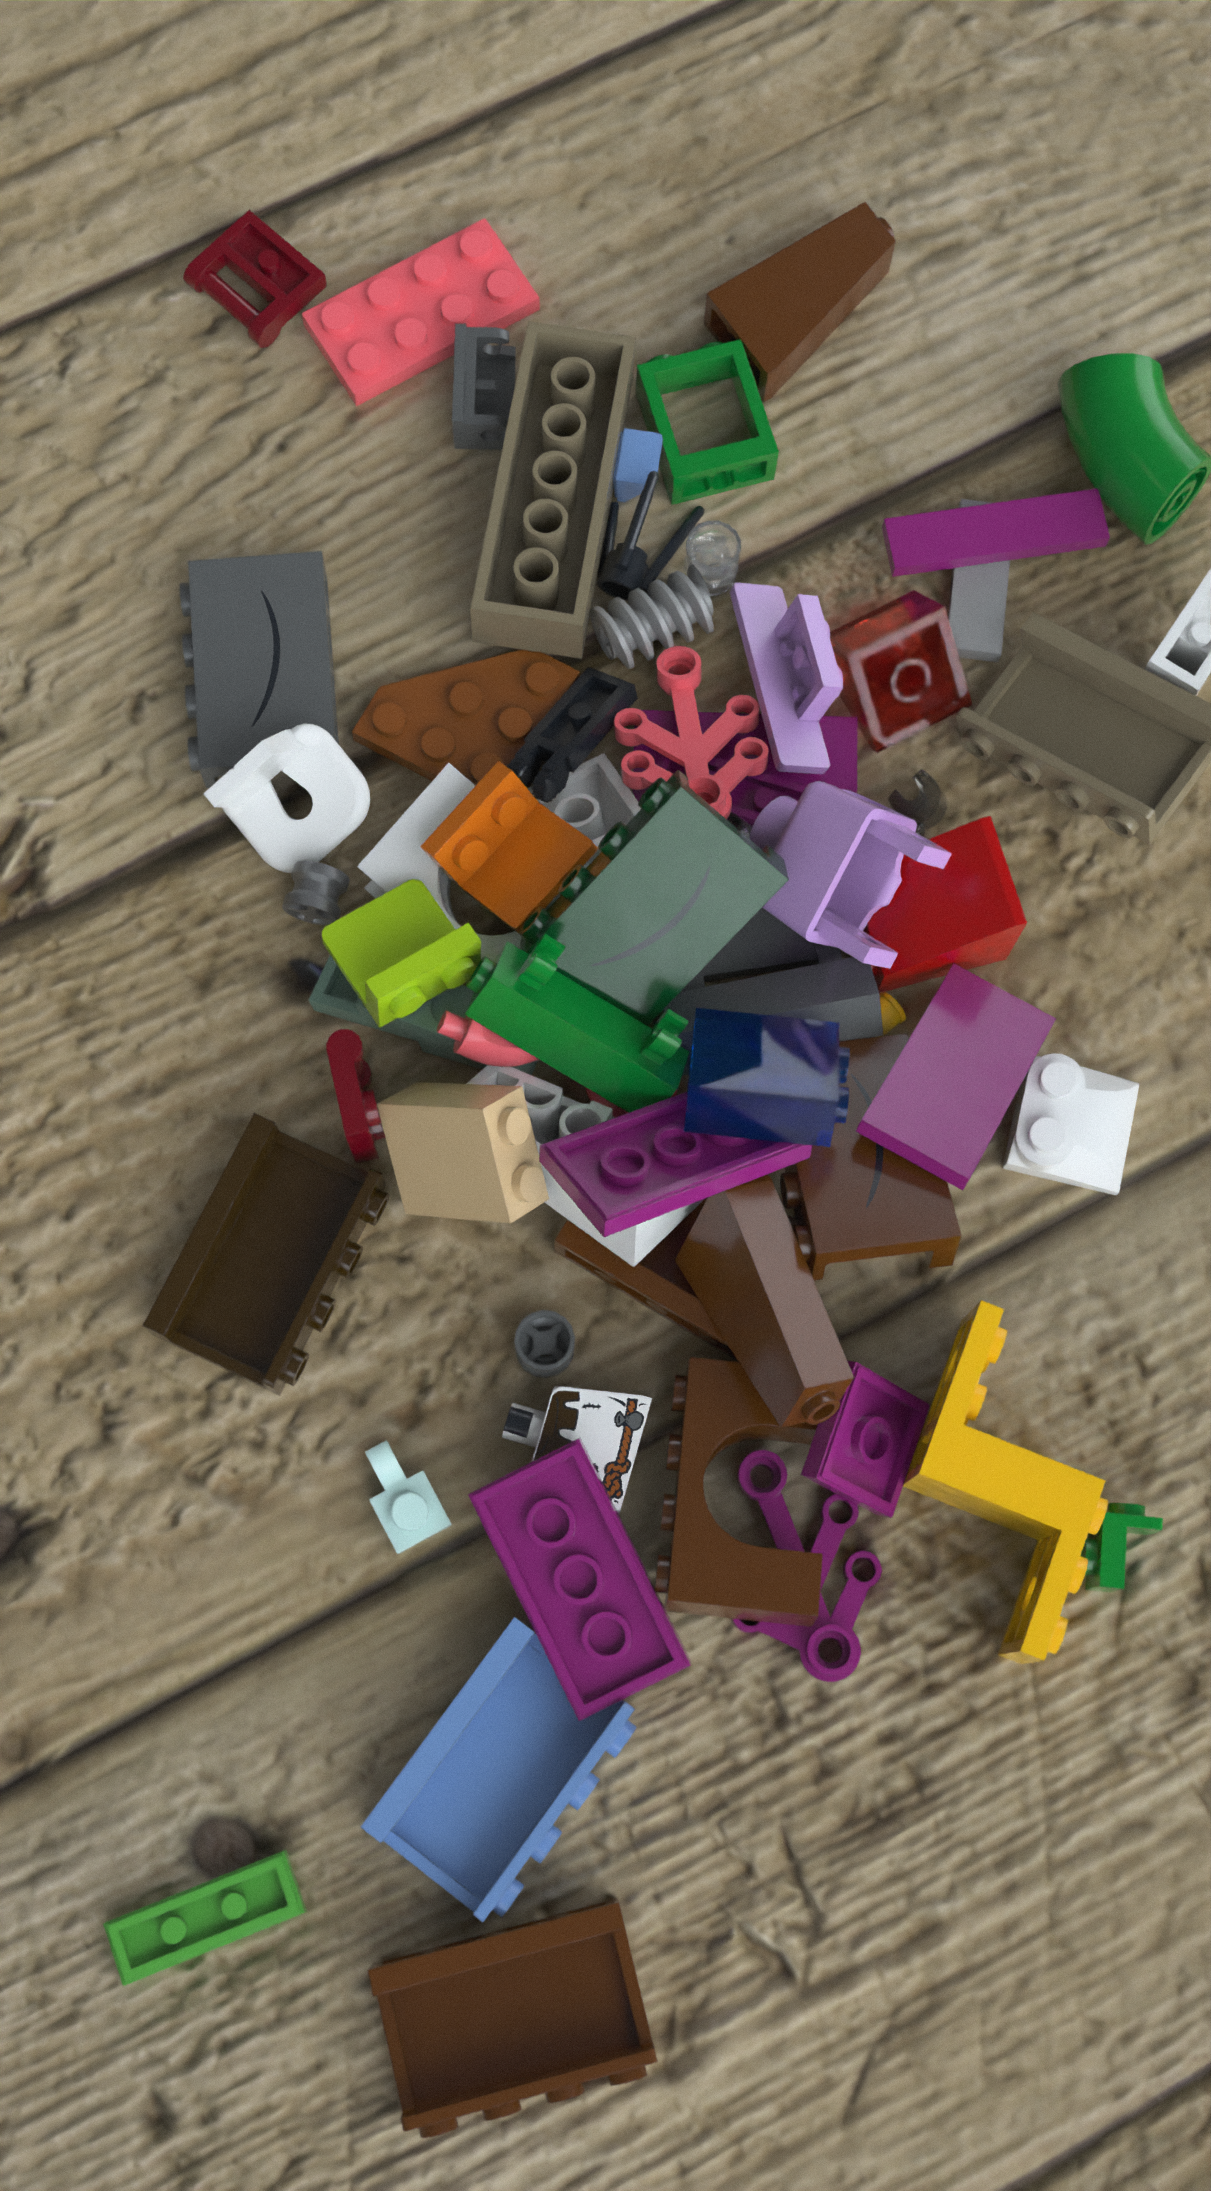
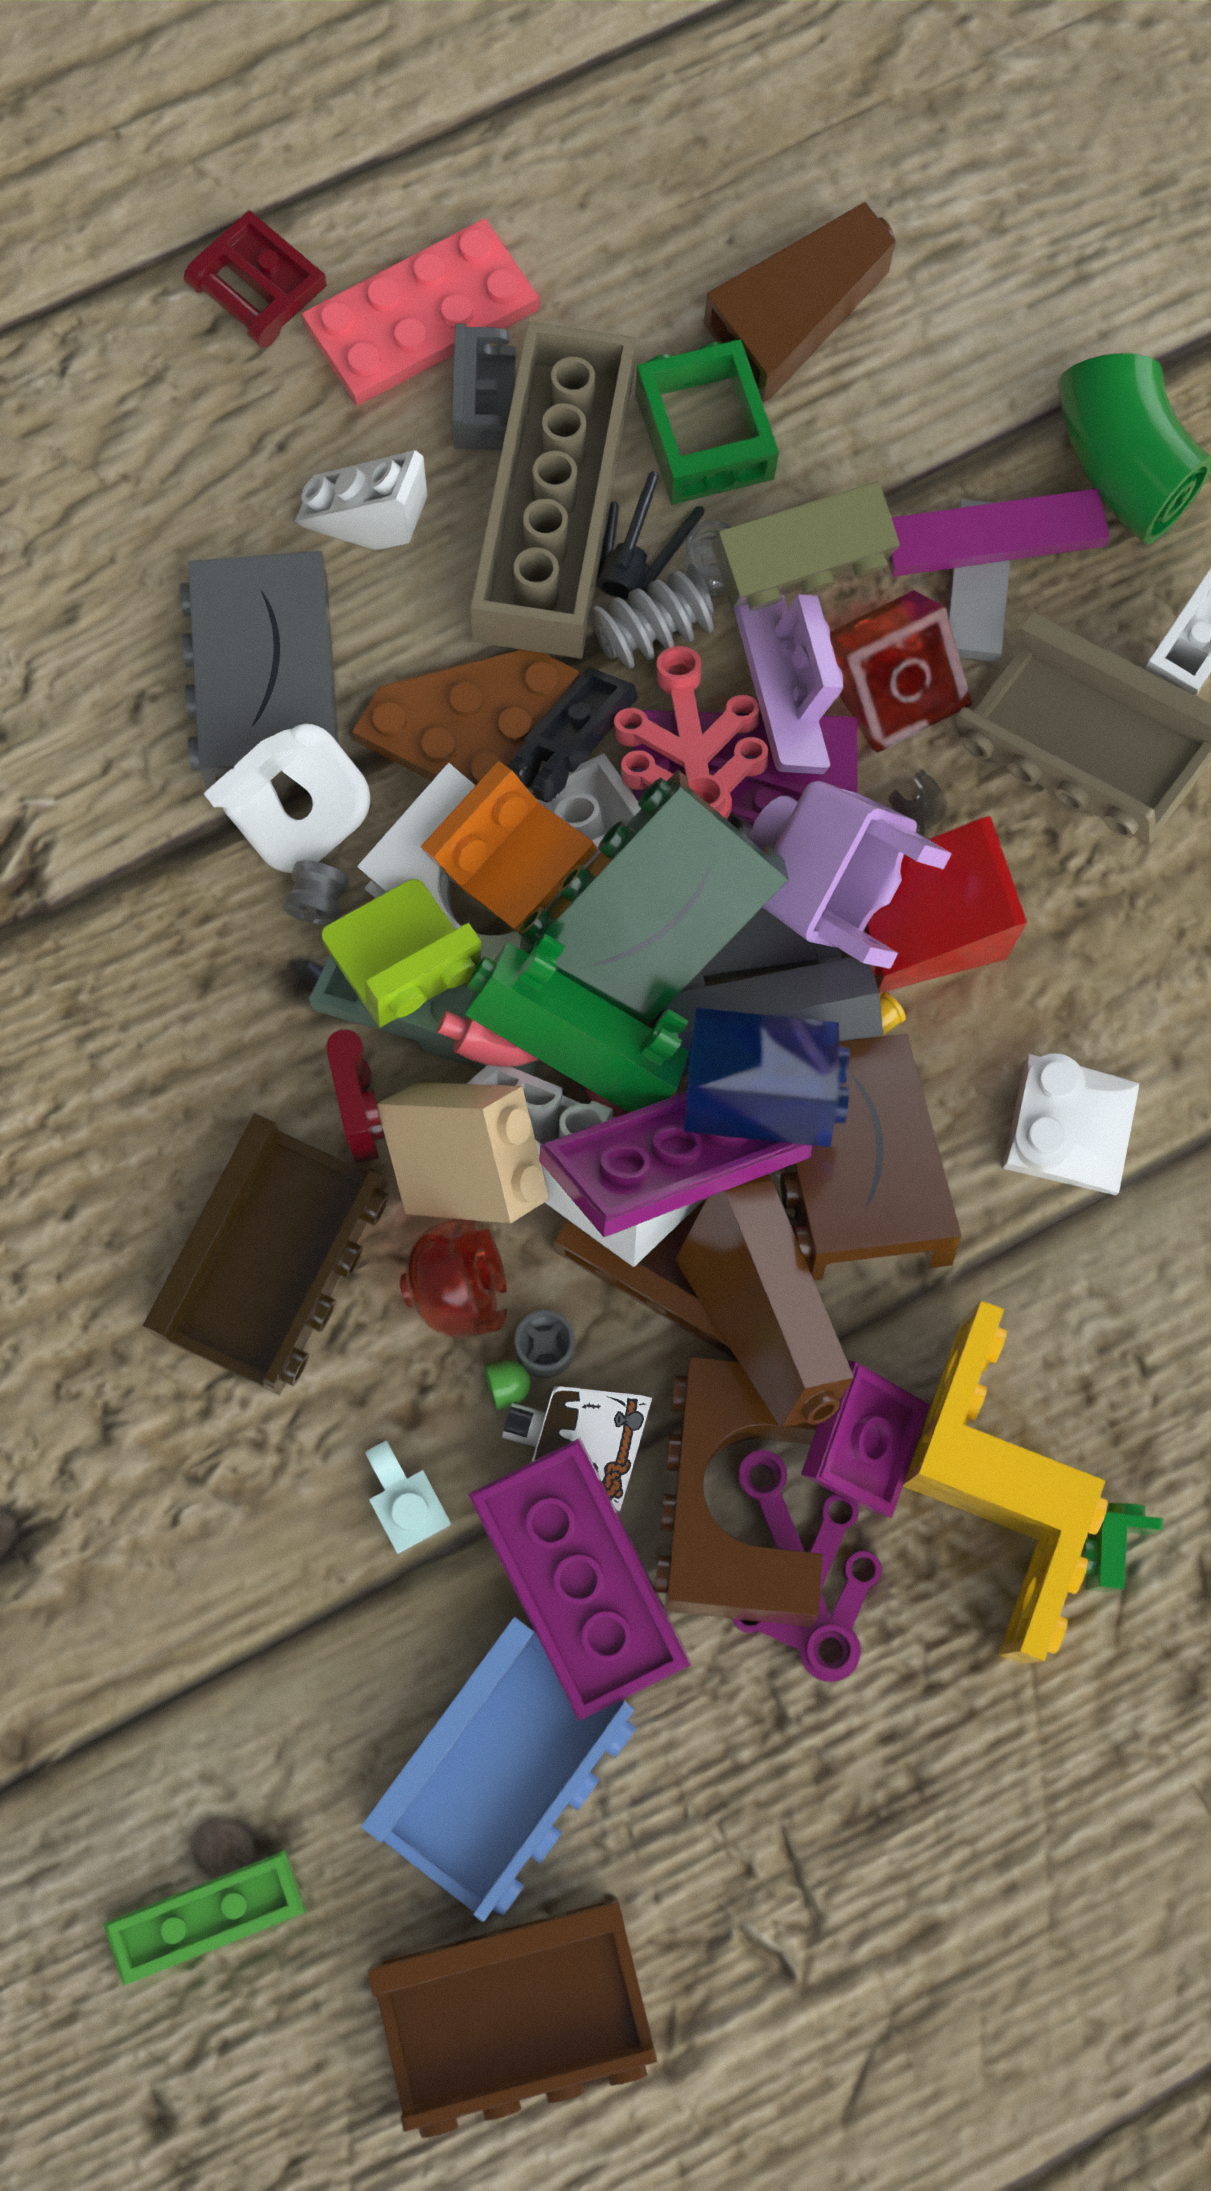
medium blue slope [613,428,663,502] -> none
magenta tile [856,963,1056,1190] -> none
none -> white slope [295,450,427,550]
none -> clear red cylinder [400,1219,507,1338]
none -> bright green hinge [484,1359,530,1411]
none -> olive wedge [711,480,900,611]

